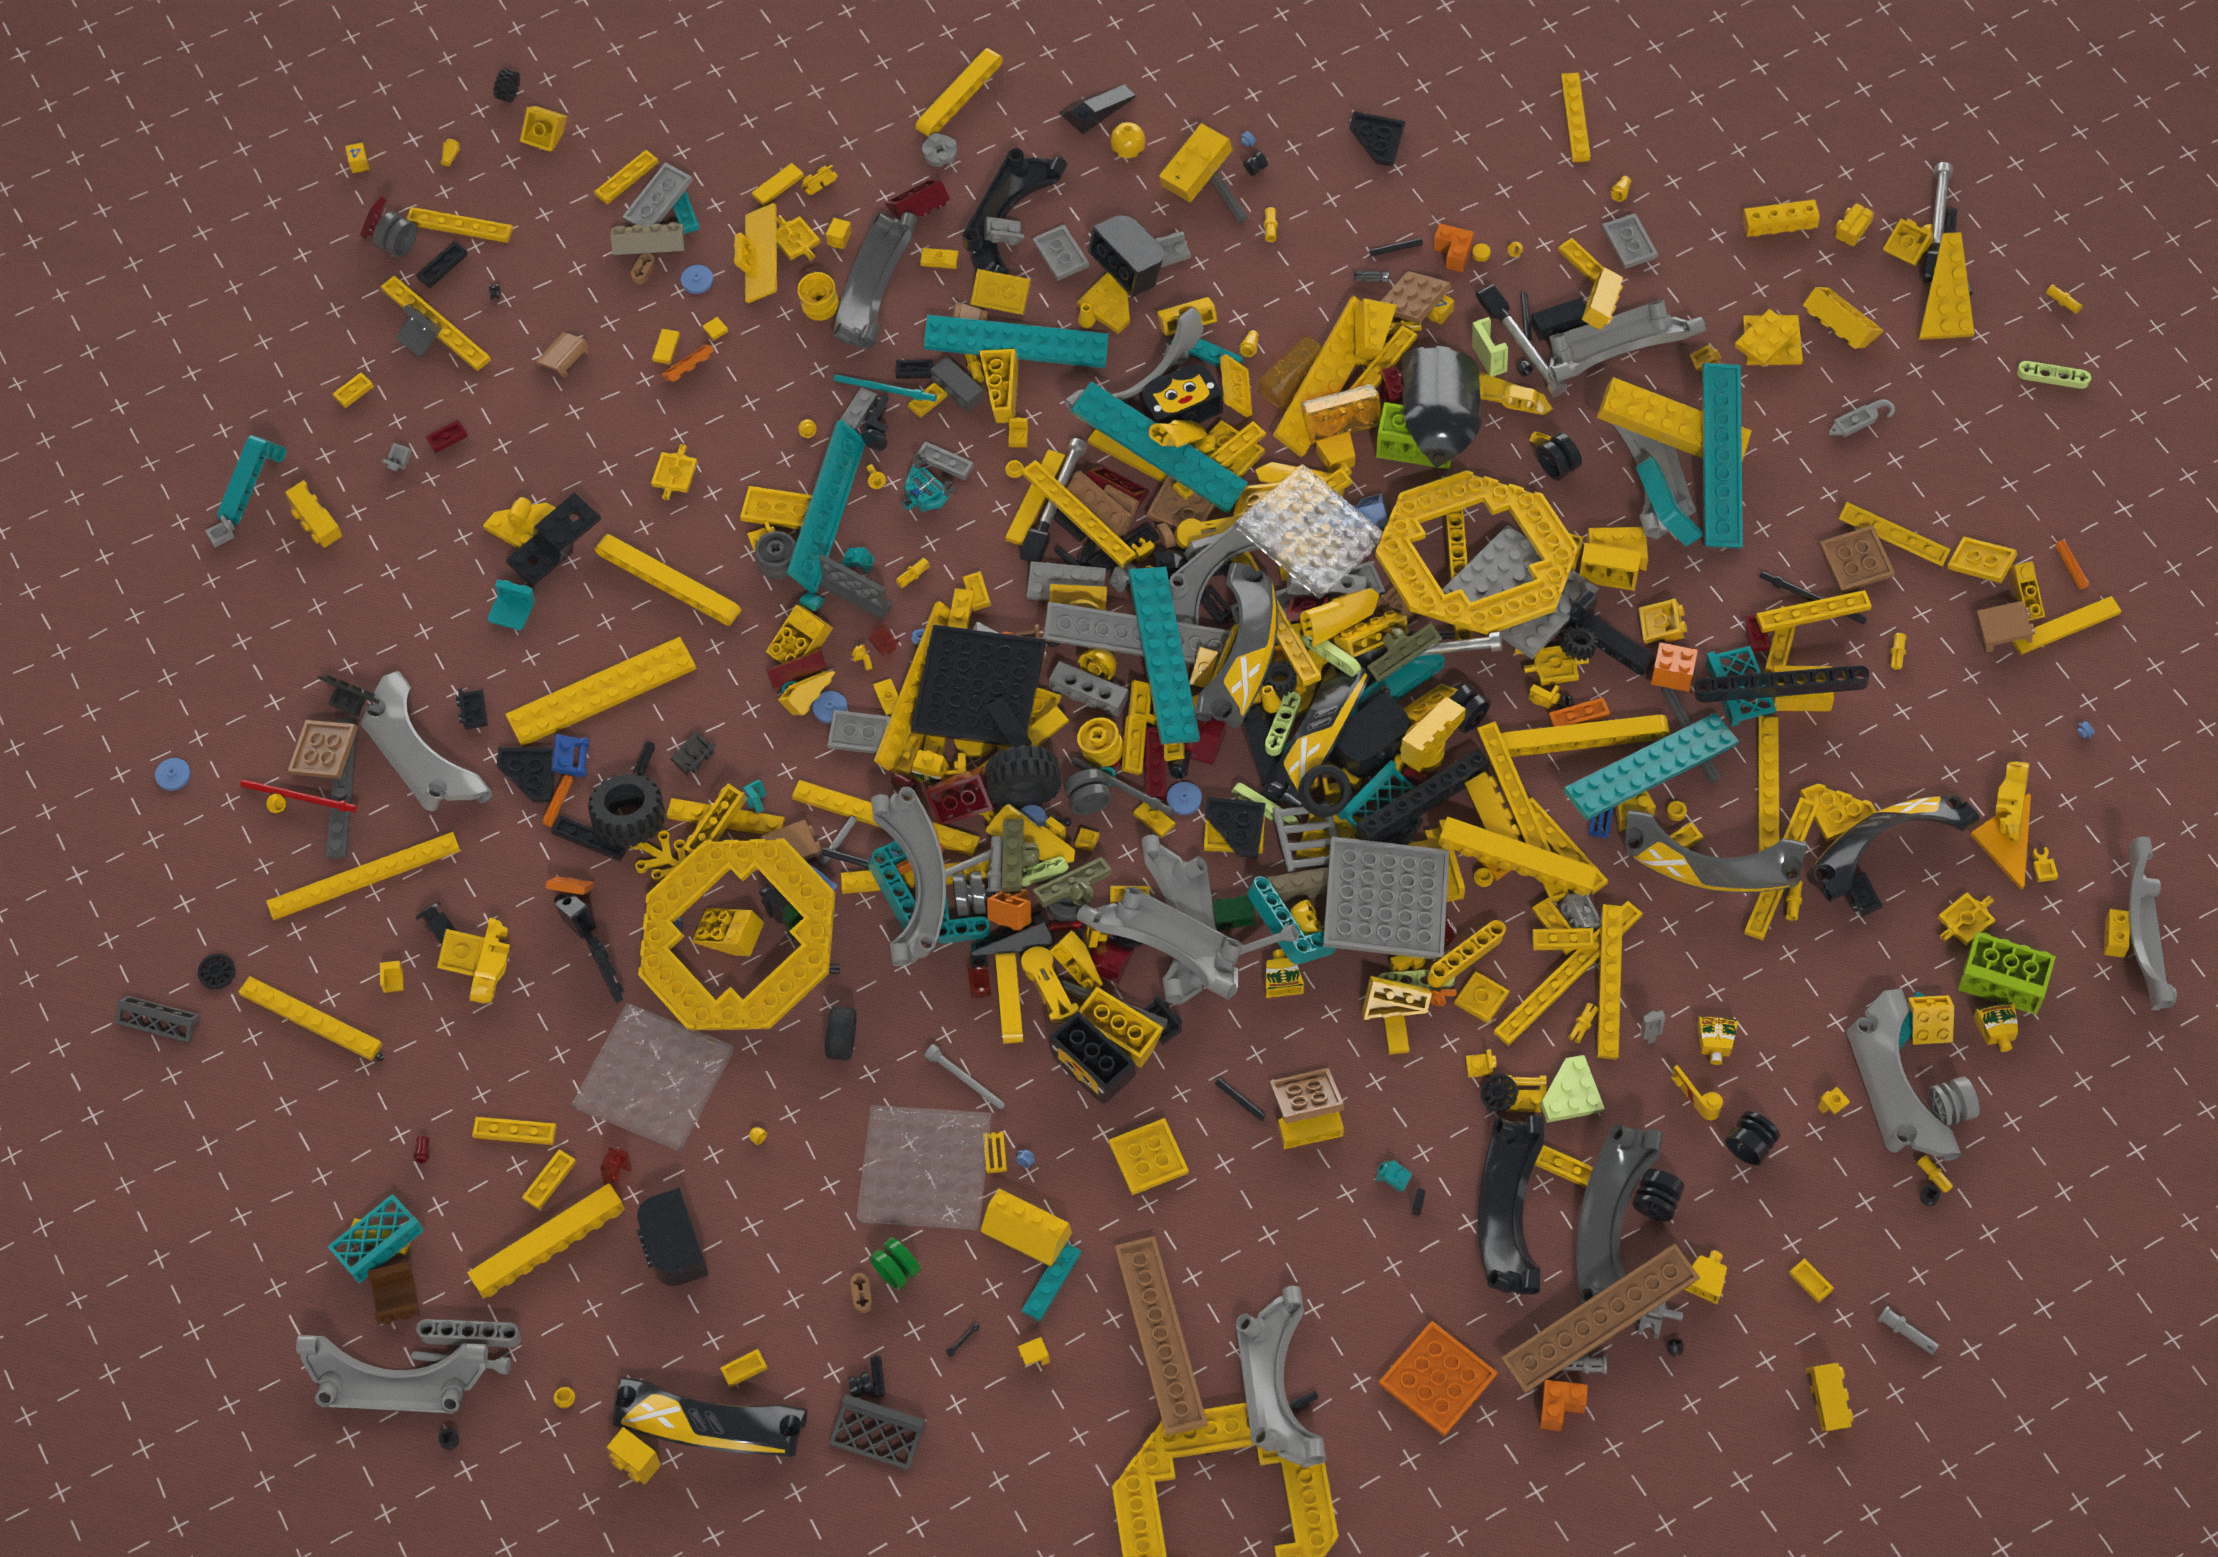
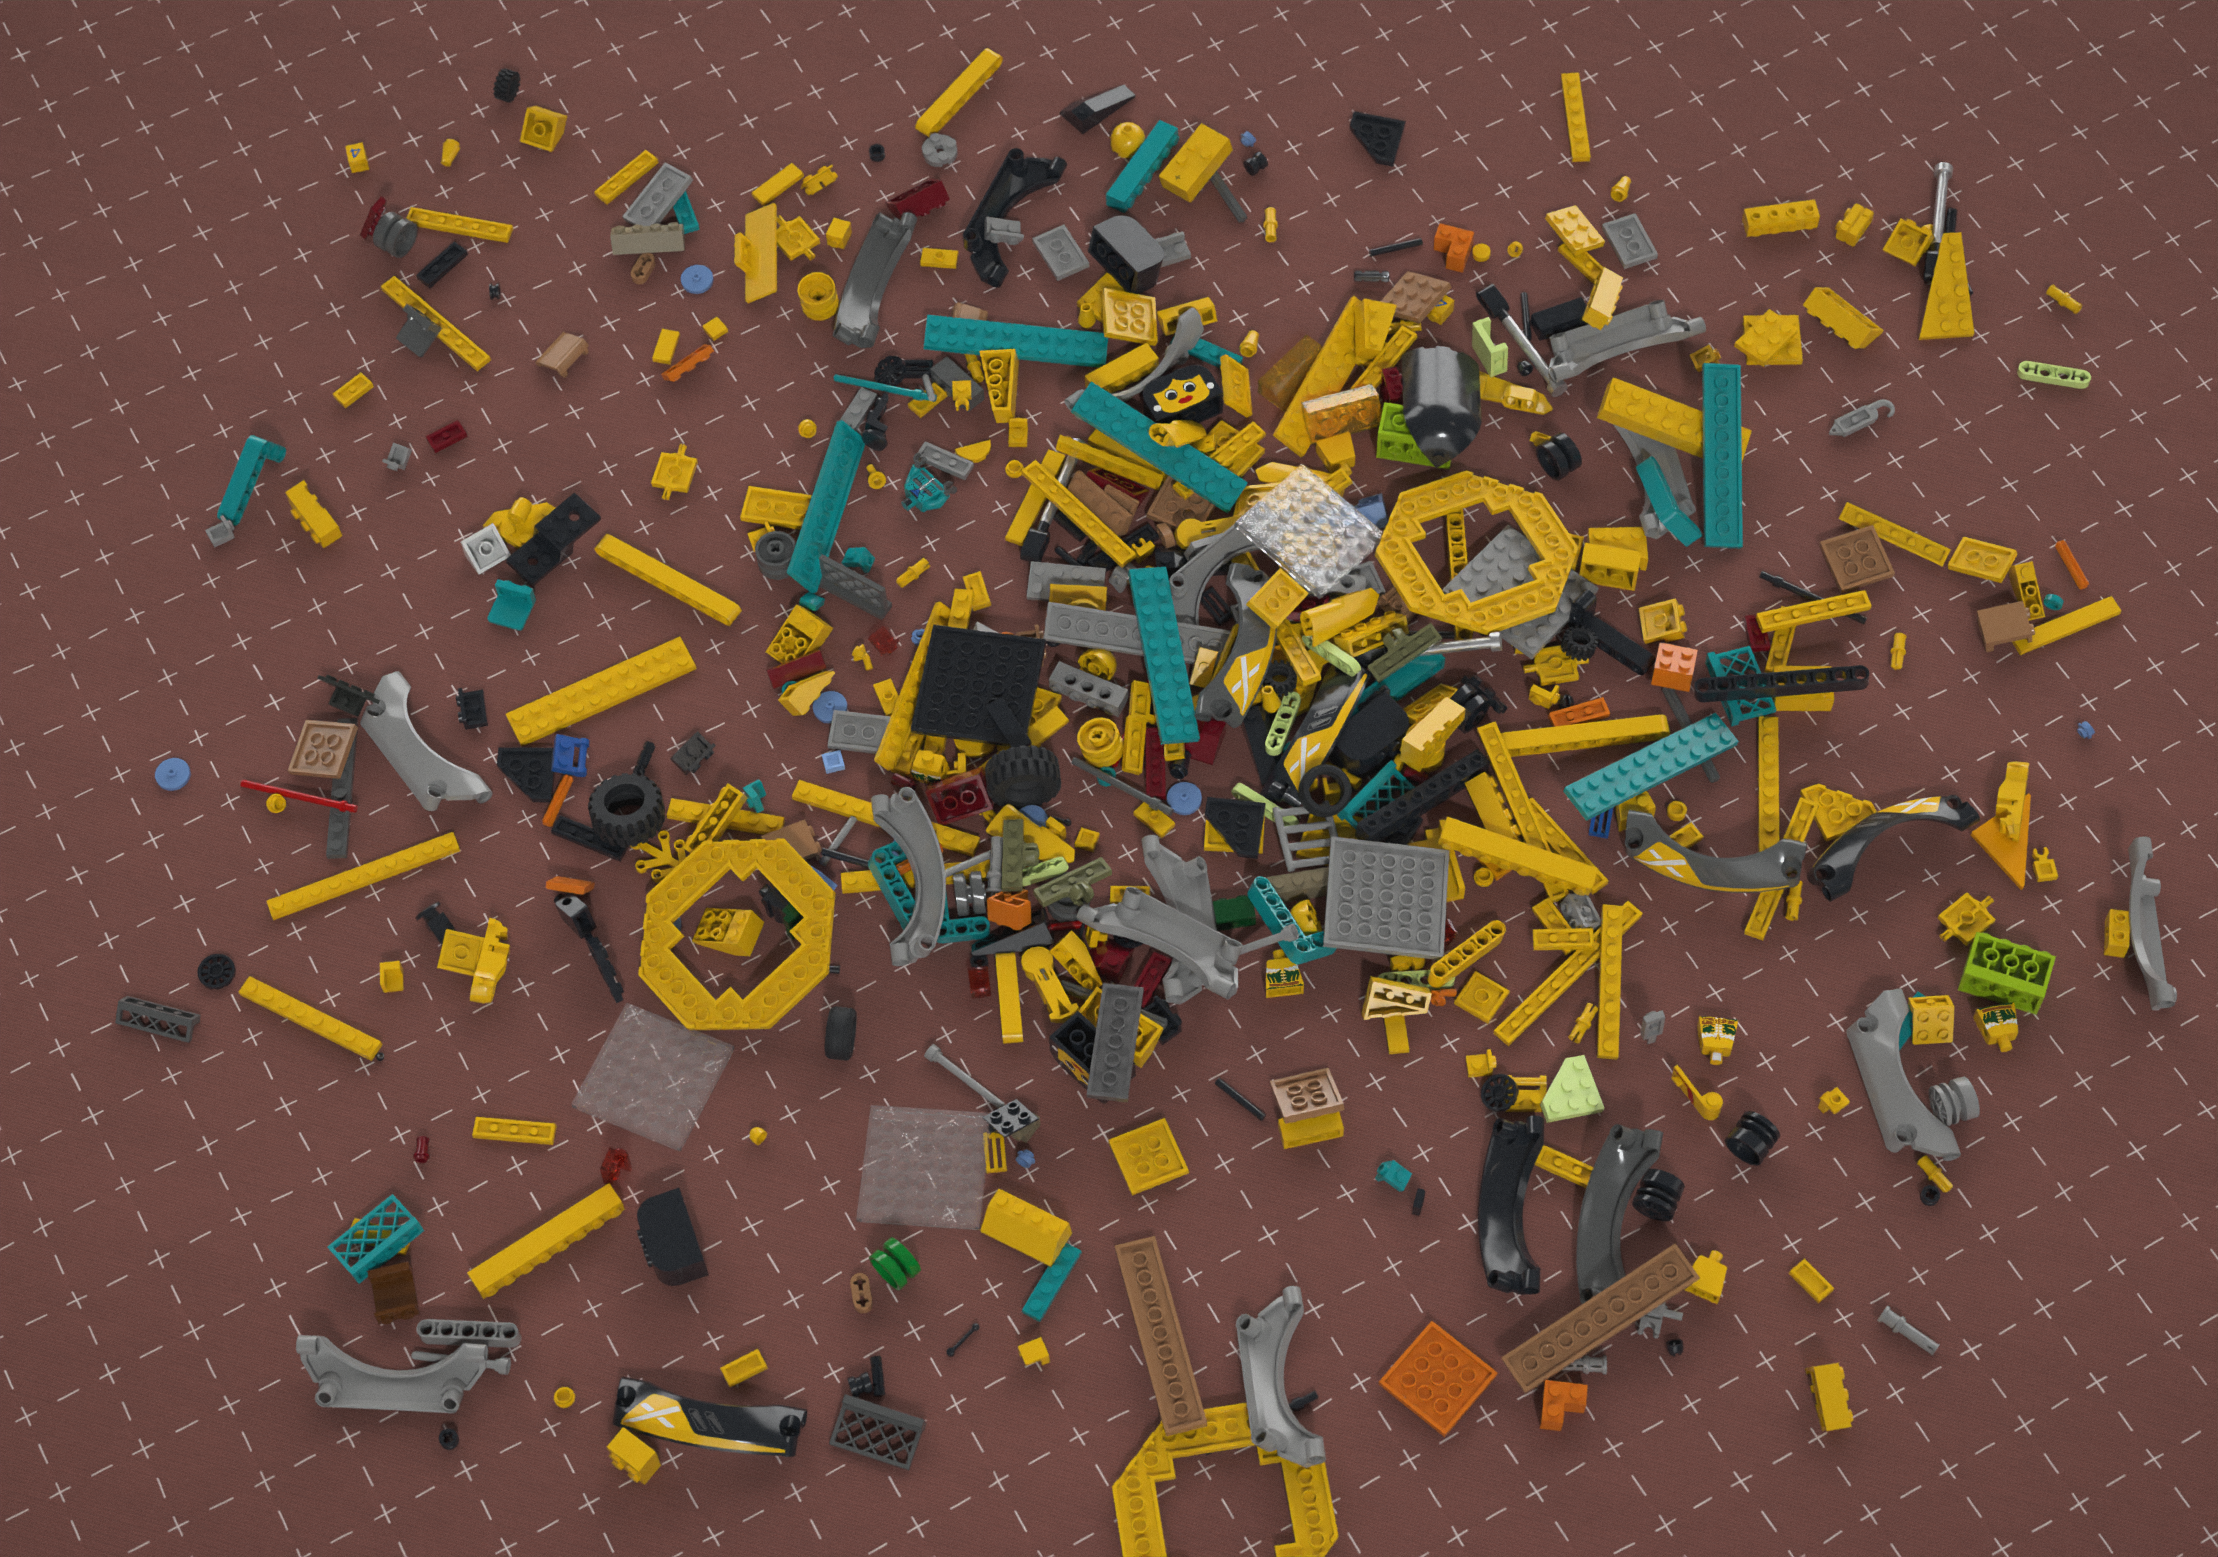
yellow plate [522,1149,577,1210] -> none
yellow tile [970,269,1031,315] -> none
dark grey wheel [1064,769,1112,815] -> none
black bracket [1845,872,1883,917] -> none
none -> white slope [461,523,511,574]
none -> light blue tile [821,750,845,774]
none -> black bush [869,144,885,162]
none -> black wheel [874,355,906,386]
none -> light grey bar [922,374,935,401]
none -> yellow plate [952,380,972,411]
none -> yellow tile [955,440,991,463]
none -> hinge [983,1099,1039,1138]
none -> dark tan bracket [1011,1113,1041,1143]
none -> yellow plate [1055,435,1164,491]
none -> yellow brick [1085,343,1159,394]
none -> flat silver plate [1086,983,1144,1102]
none -> yellow plate [1102,288,1158,346]
none -> teal brick [1106,120,1179,213]
none -> dark red plate [1134,952,1172,1010]
none -> yellow plate [1246,568,1309,630]
none -> black plate [1461,675,1508,714]
none -> yellow plate [1545,205,1605,255]
none -> teal tile [2043,594,2064,610]

